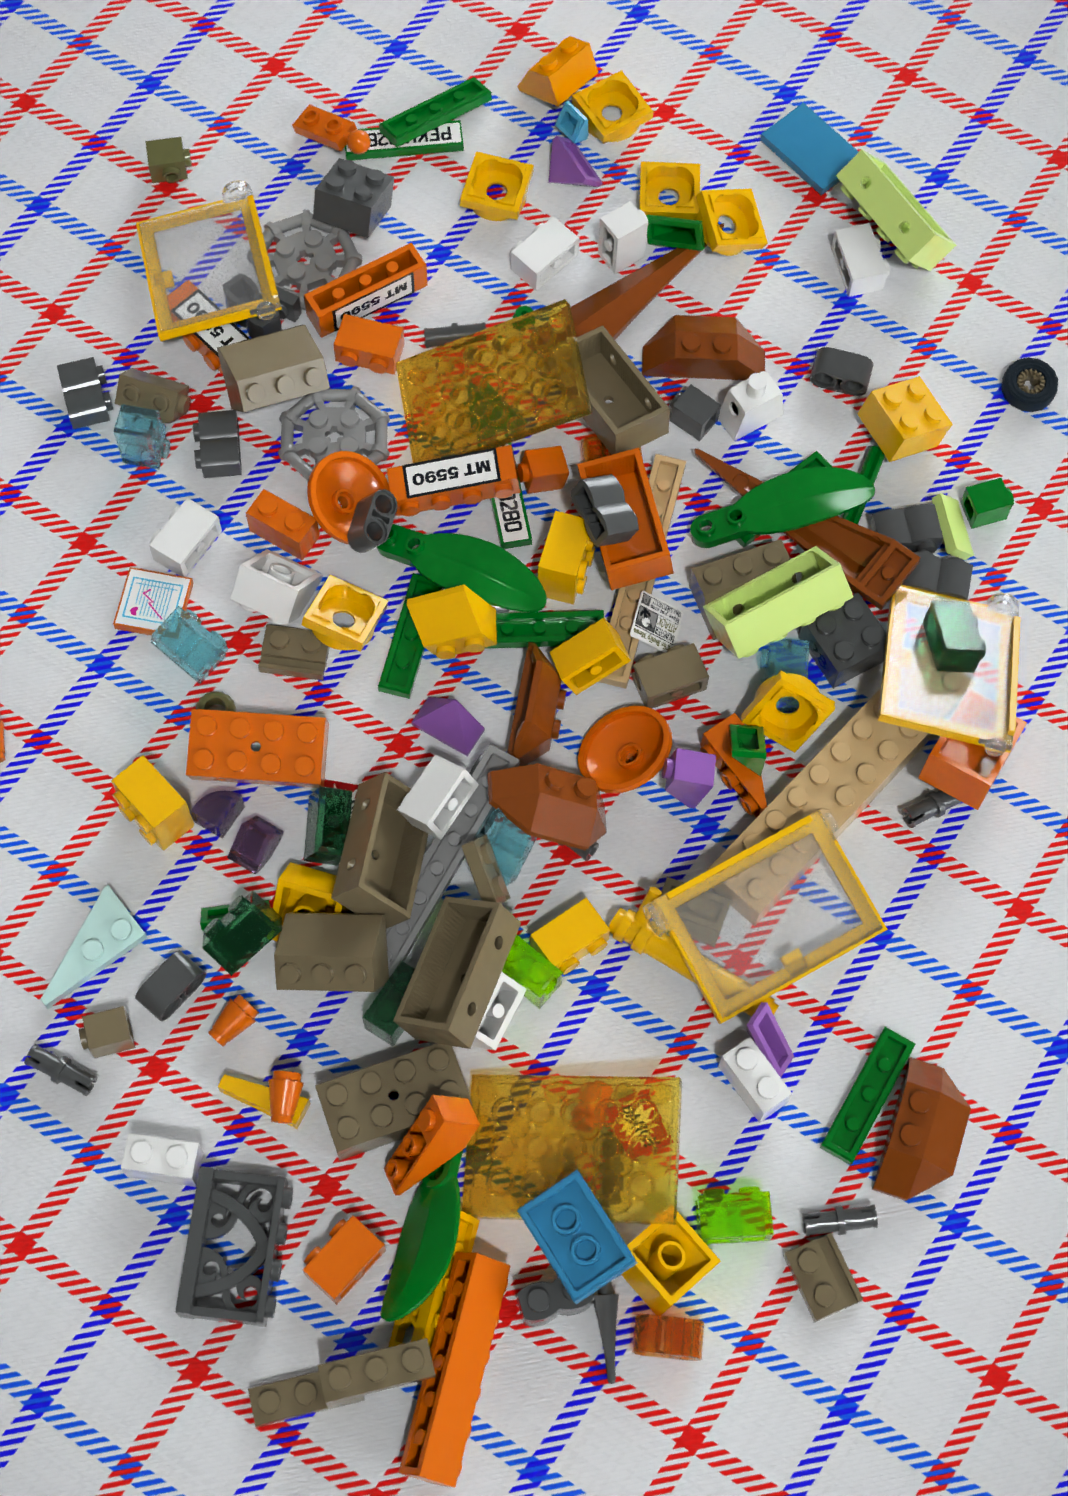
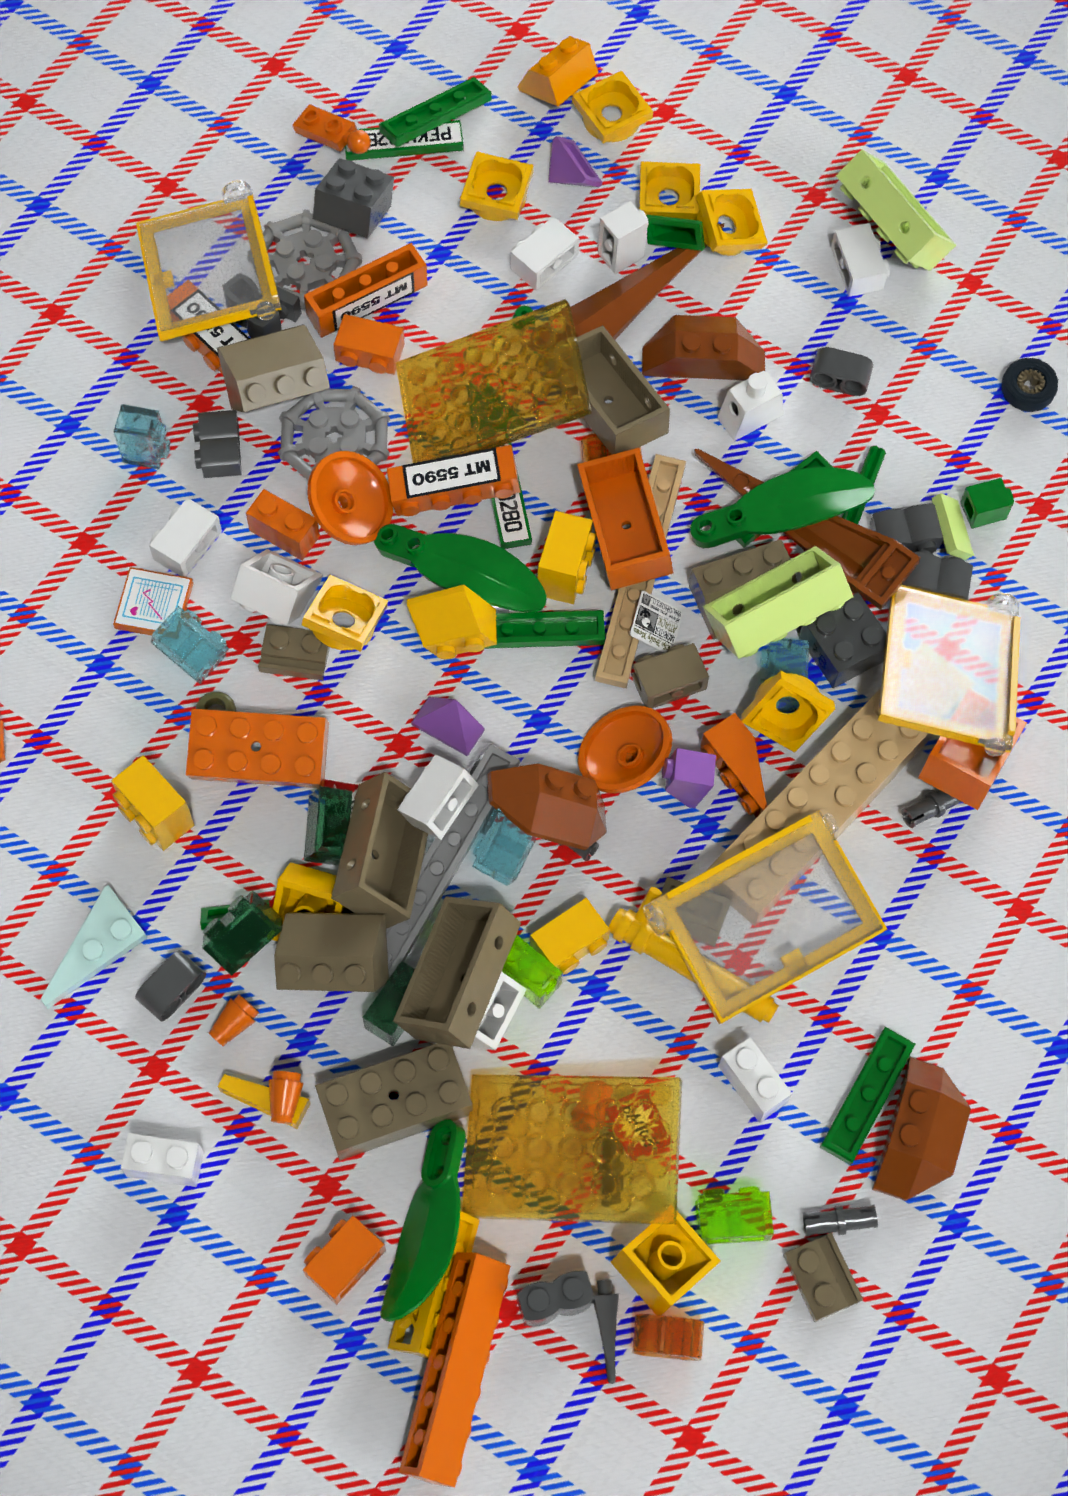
dark grey pin [24,1044,98,1096] -> none
dark grey brick [57,357,114,429] -> none
dark tan brick [79,1006,136,1058] -> none
dark tan brick [115,368,191,423] -> none
olive brick [145,137,192,183] -> none
dark grey fence [175,1166,293,1327] -> none
clear purple brick [191,790,245,839] -> none
clear purple brick [227,815,284,874] -> none
dark tan bracket [248,1338,436,1427] -> none
dark grey beam [347,489,397,553] -> none
green tile [378,573,443,699] -> none
orange slope [384,1095,480,1196] -> none
dark grey pin [424,322,487,348] -> none
dark tan plate [461,834,510,904] -> none
dark orange wedge [507,642,567,767] -> none
orange brick [517,446,570,494] -> none
dark azure tile [517,1169,638,1305] -> none
yellow brick [549,618,631,695] -> none
medium azure slope [555,101,589,144] -> none
dark grey brick [571,474,639,547] -> none
dark grey brick [670,384,721,441] -> none
green slope [729,724,767,777] -> none
medium lavender slope [747,1002,794,1077] -> none
dark azure tile [760,102,859,196] -> none
yellow brick [857,376,953,462] -> none
clear green brick [923,600,986,673] -> none

